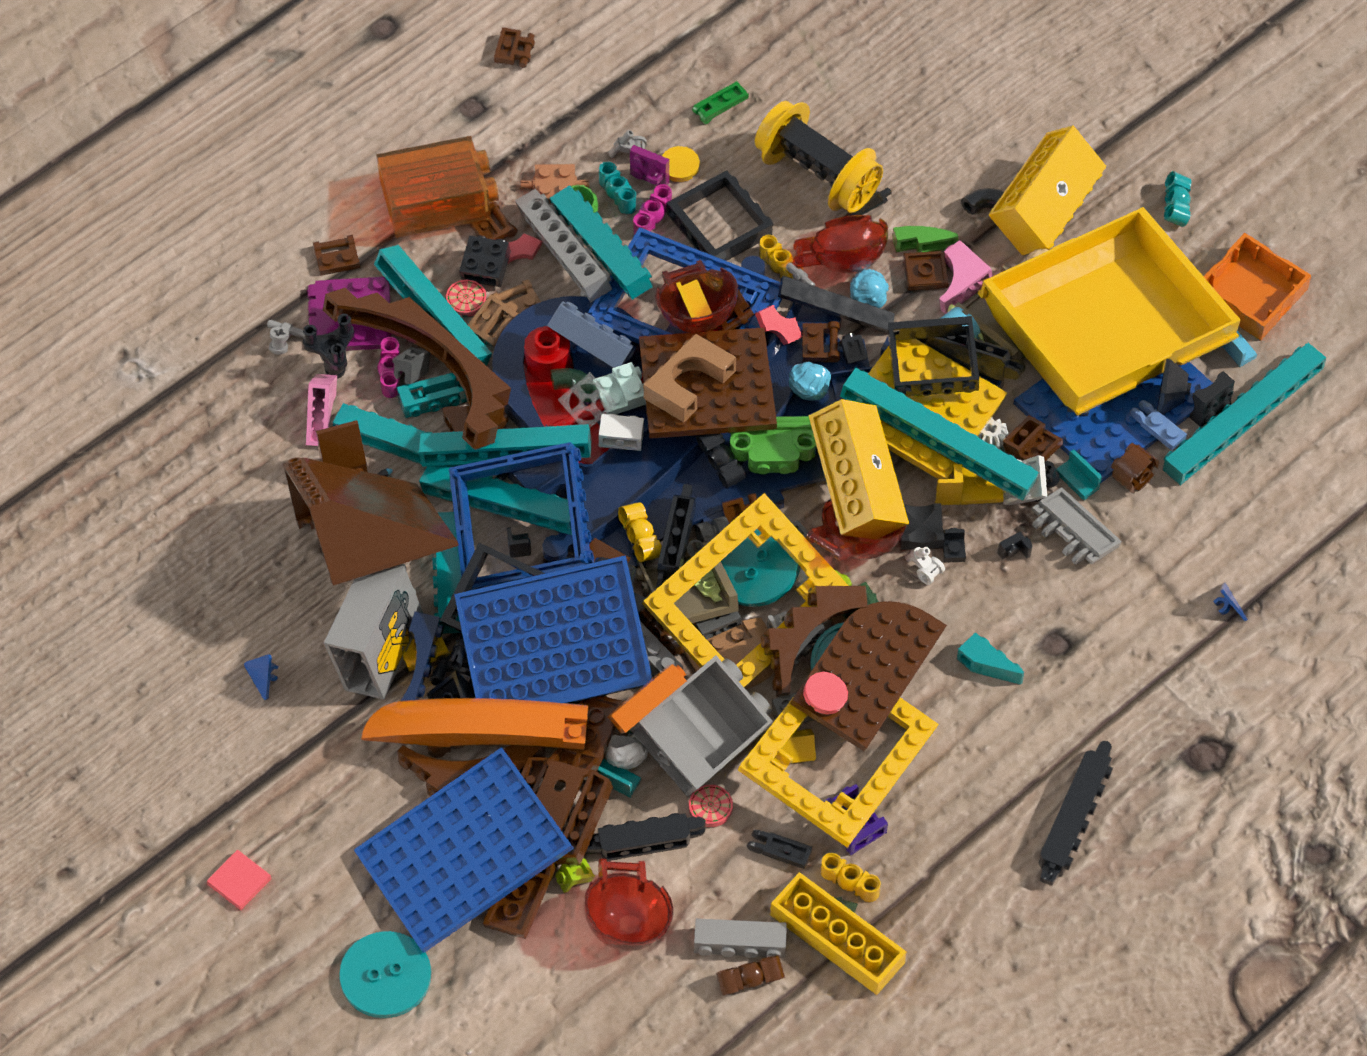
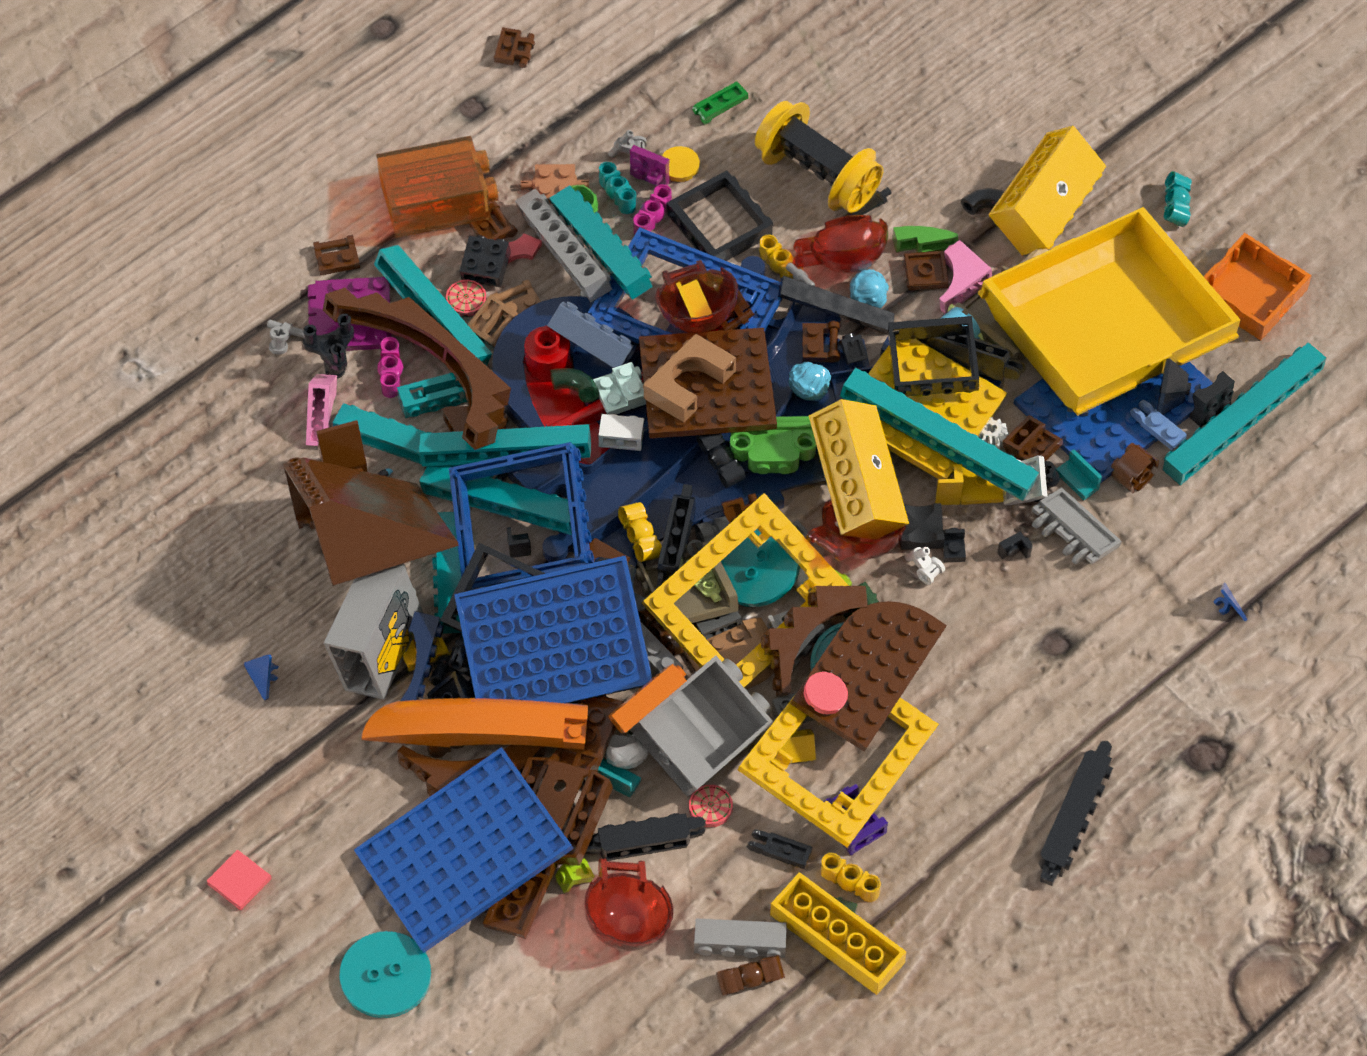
dark grey hinge [393,347,430,384] -> none
clear piece [558,373,617,428] -> none
coral tile [755,305,802,345] -> none
teal slope [957,632,1024,685] -> none
medium azure panel [1222,331,1257,367] -> none

